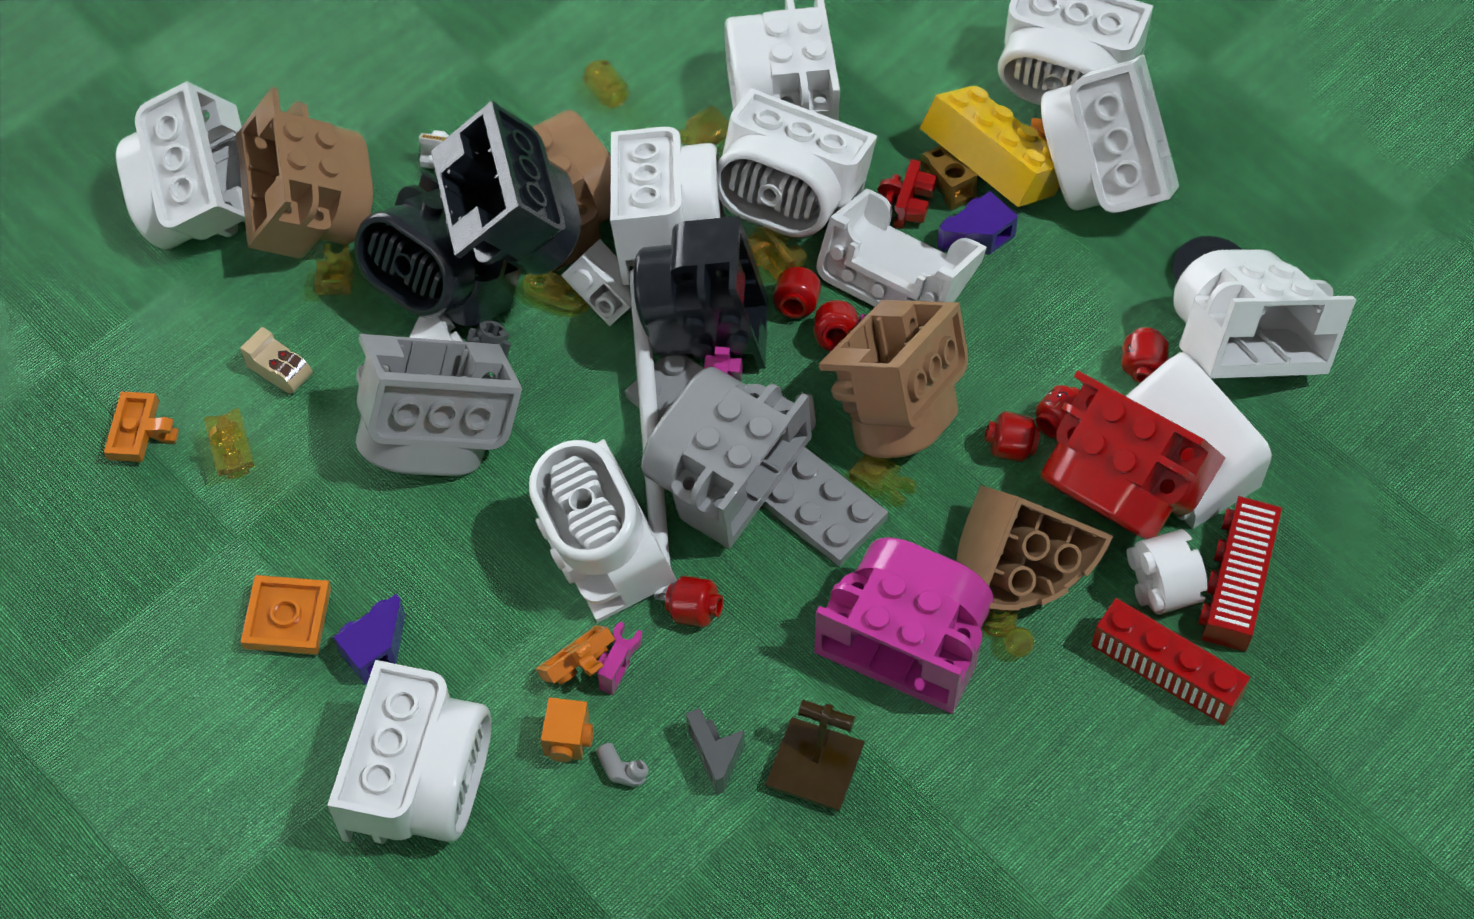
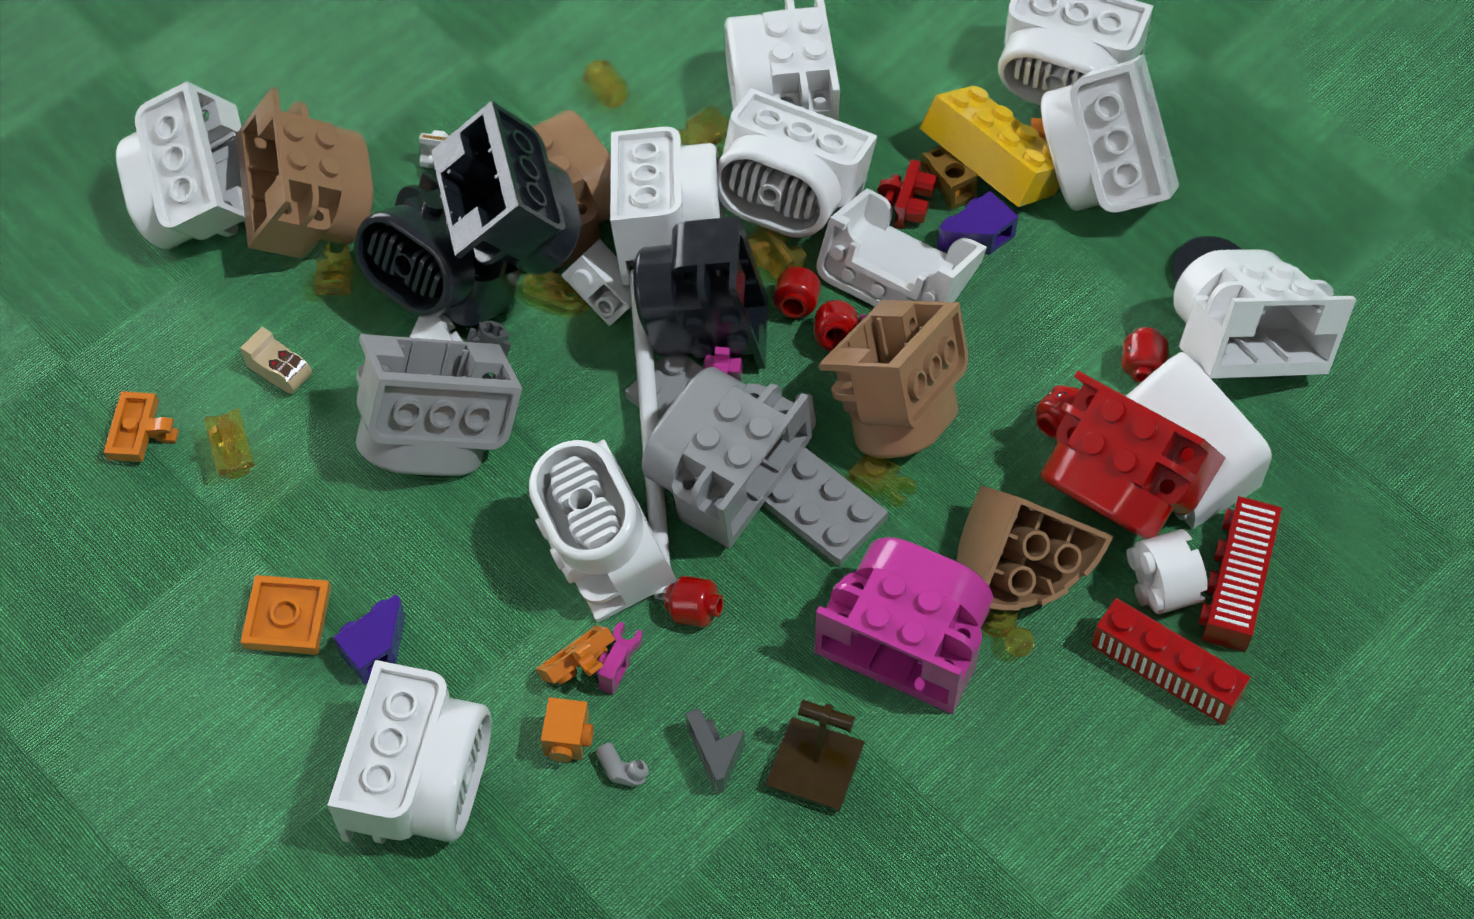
red head [984,411,1040,462] -> none

